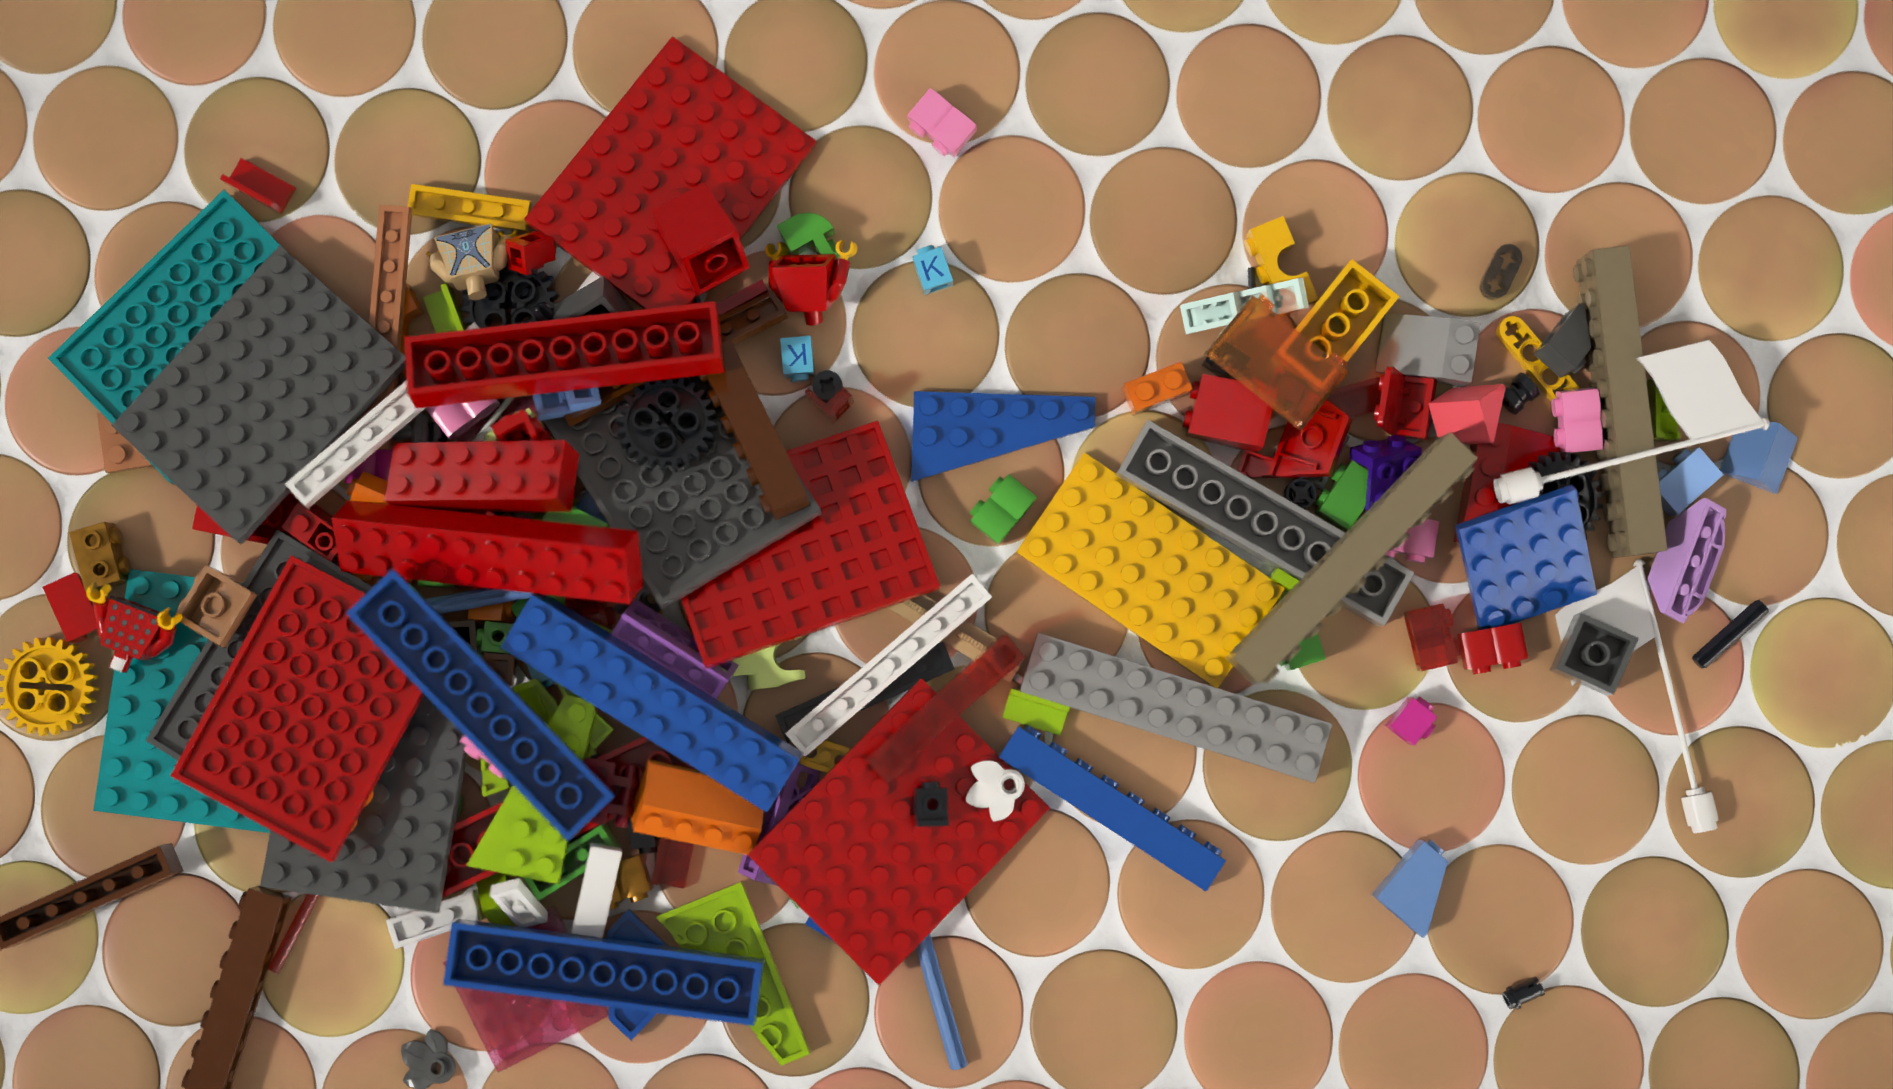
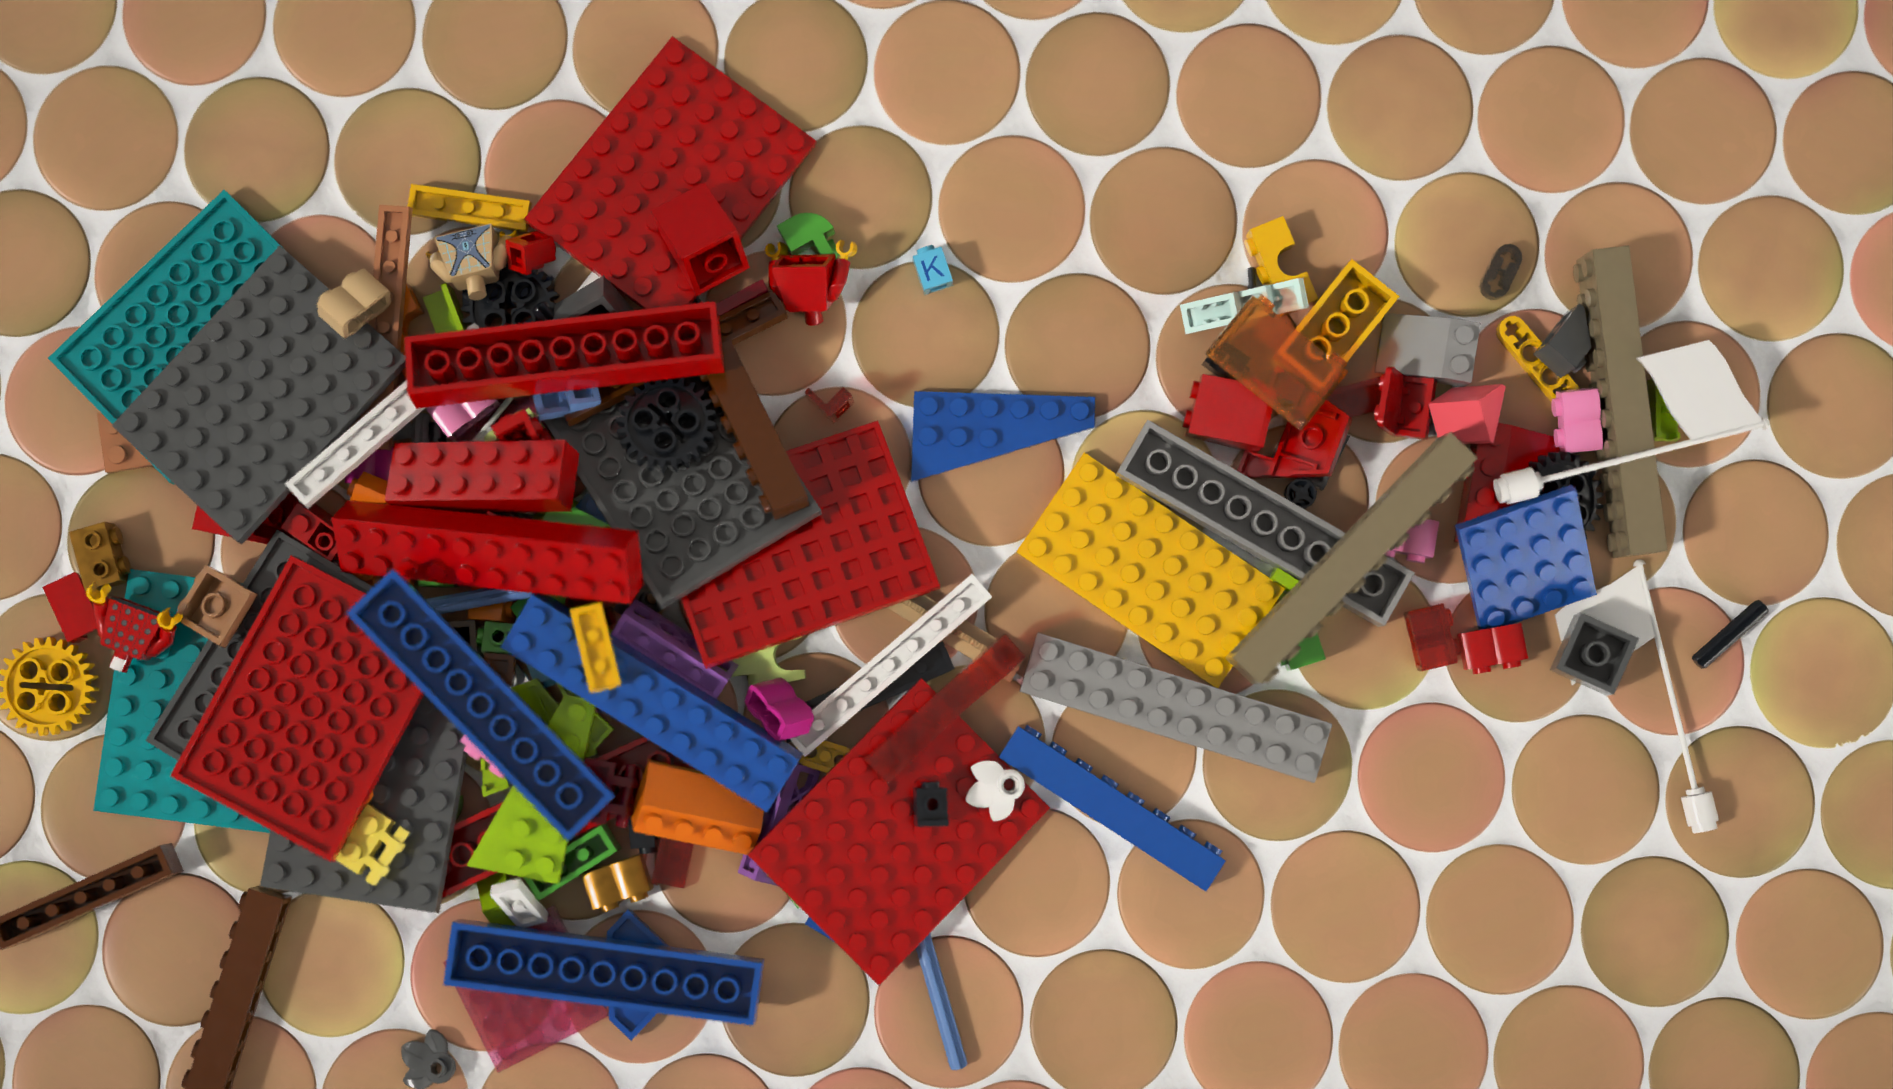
red panel [220,158,296,214] -> none
clear red bar [268,894,319,974] -> none
white tile [386,890,484,949] -> none
white tile [572,843,622,938] -> none
lime wing [656,881,810,1066] -> none
medium azure brick [780,336,815,382] -> none
black wheel [812,370,843,403] -> none
bright pink brick [907,88,977,157] -> none
bright green brick [970,474,1037,545] -> none
lime panel [1002,689,1070,735] -> none
orange brick [1122,361,1192,416] -> none
bright green brick [1314,460,1368,533] -> none
dark purple bracket [1349,435,1422,511] -> none
medium blue slope [1371,839,1448,938] -> none
dark pink brick [1385,697,1437,745] -> none
black wheel [1502,372,1540,415] -> none
black pin [1502,977,1545,1010] -> none
lavender wedge [1647,498,1727,623] -> none
light blue brick [1658,447,1724,516] -> none
medium blue slope [1719,421,1798,494] -> none
none -> tan brick [317,269,391,338]
none -> light yellow plate [336,804,410,886]
none -> yellow hinge [570,602,621,693]
none -> dark pink brick [744,677,814,742]

